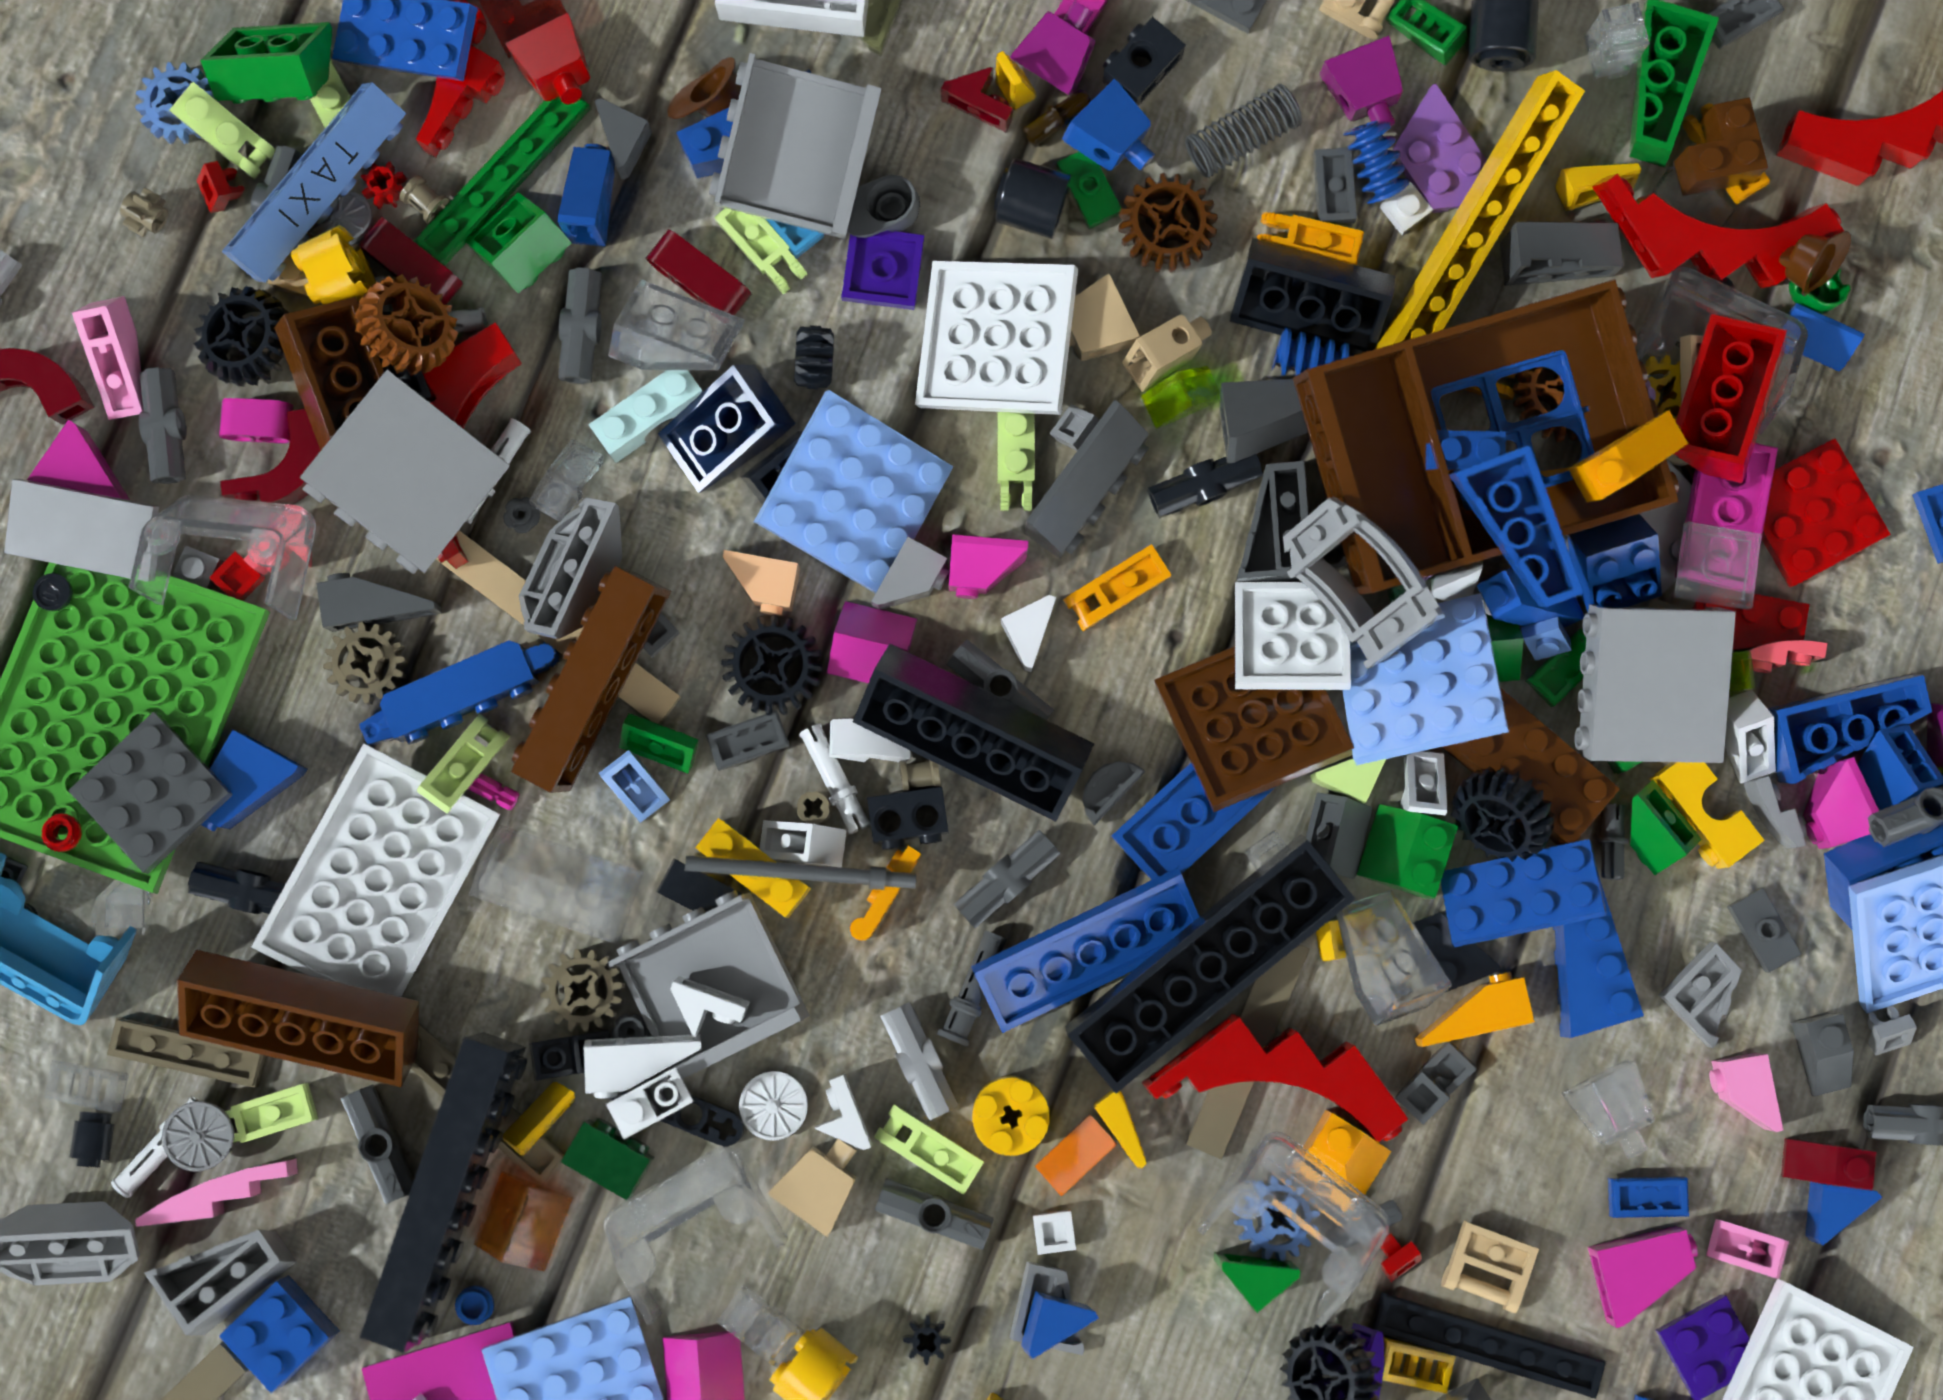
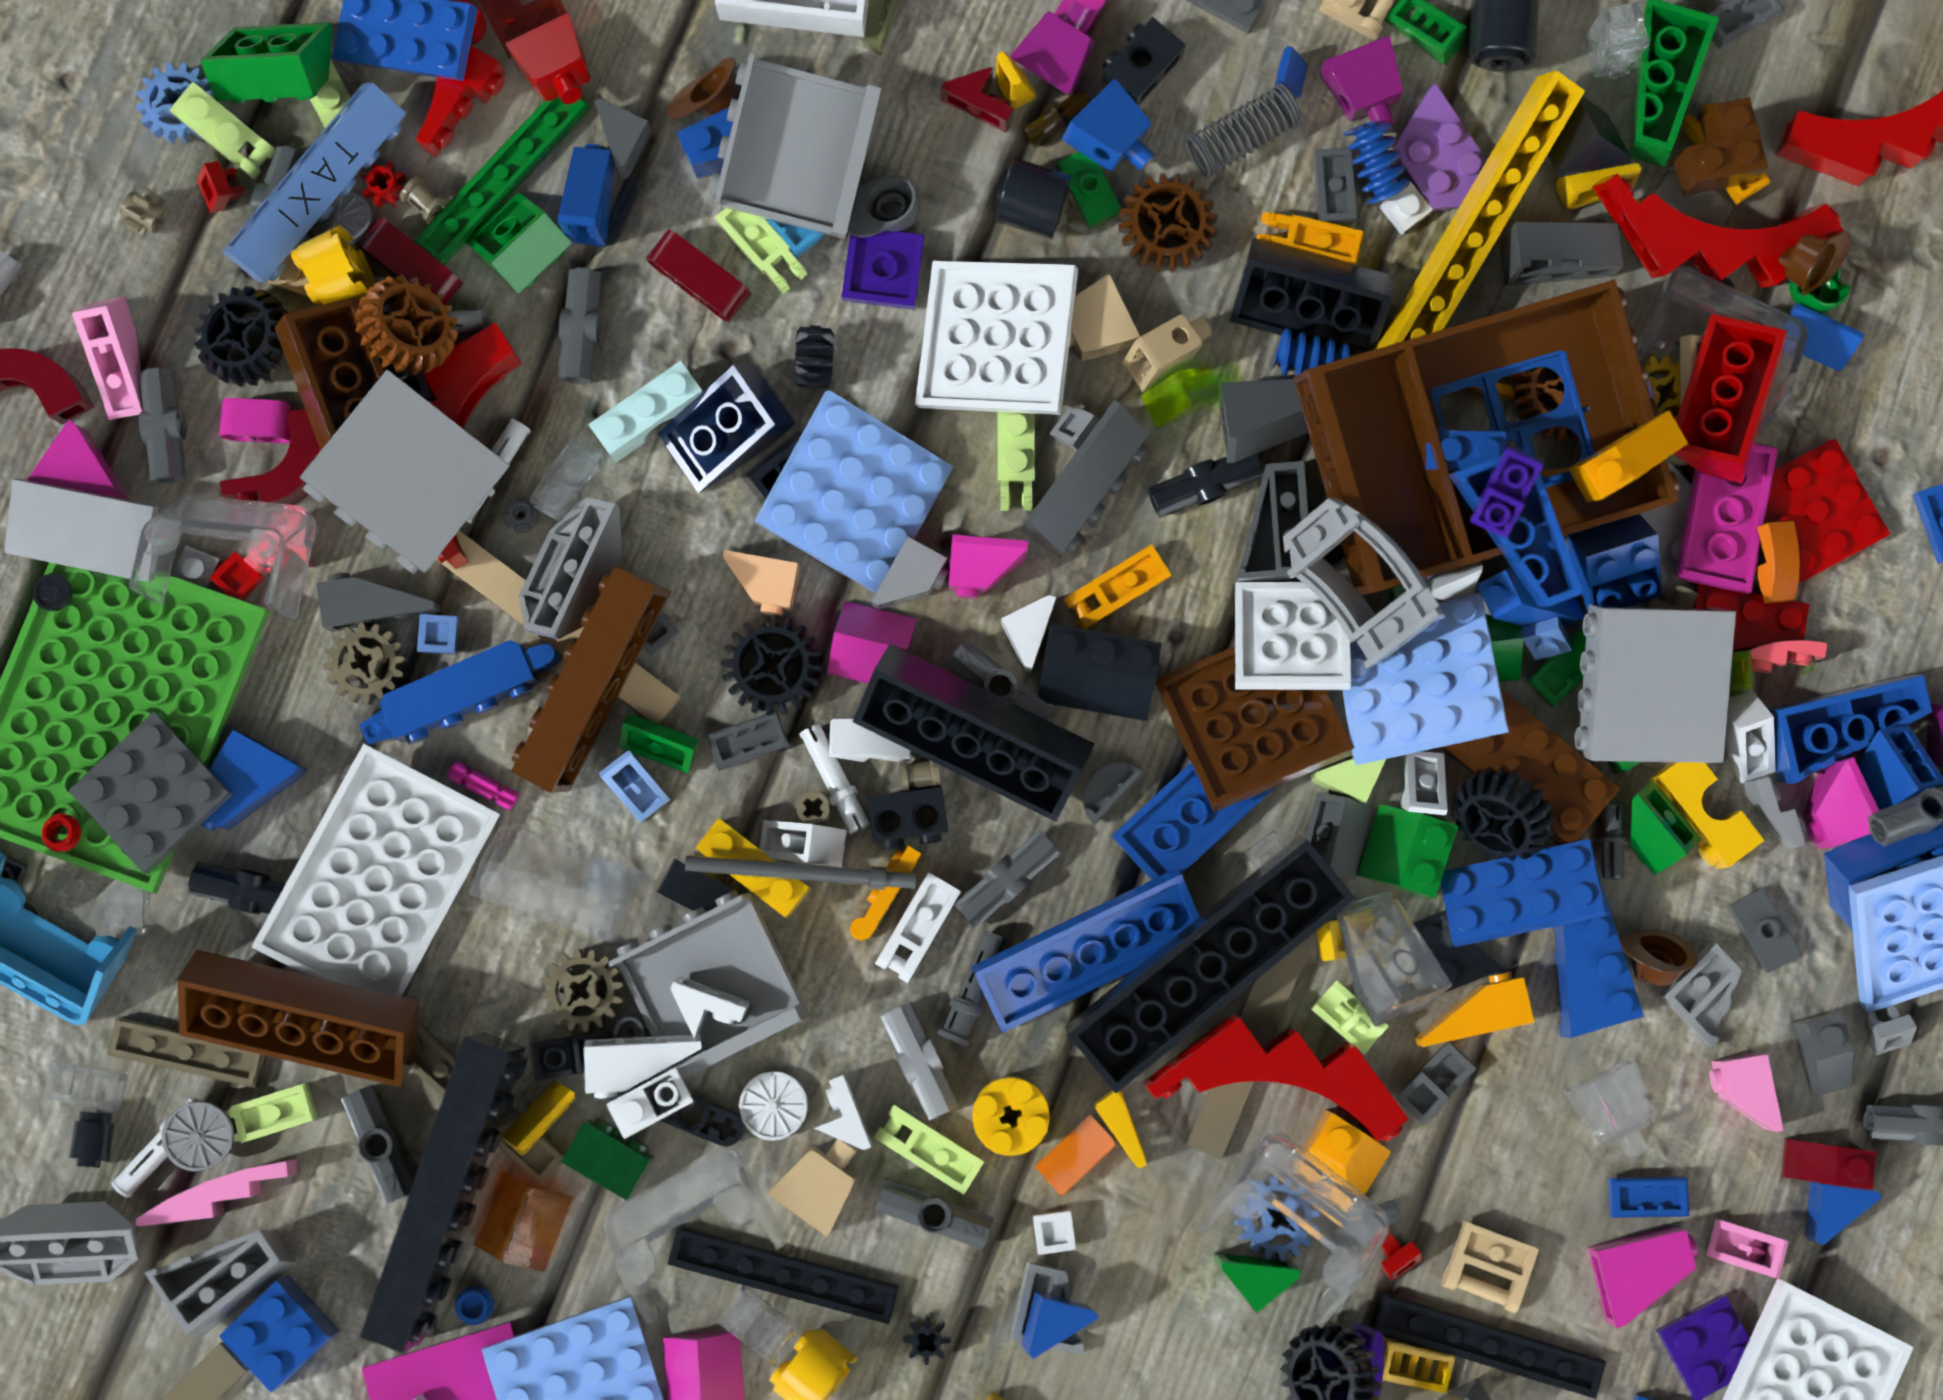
yellowish green plate [417,714,510,814] -> none
clear slope [608,279,745,370] -> none
clear tile [1674,522,1762,610] -> none
none -> medium blue plate [417,614,460,655]
none -> black tile [667,1226,899,1324]
none -> white plate [875,872,961,983]
none -> black slope [1037,624,1162,721]
none -> blue slope [1274,46,1307,98]
none -> yellowish green hips [1311,980,1389,1055]
none -> dark purple slope [1470,445,1544,538]
none -> black slope [1547,96,1632,177]
none -> reddish brown piece [1619,930,1698,986]
none -> orange slope [1756,521,1800,603]

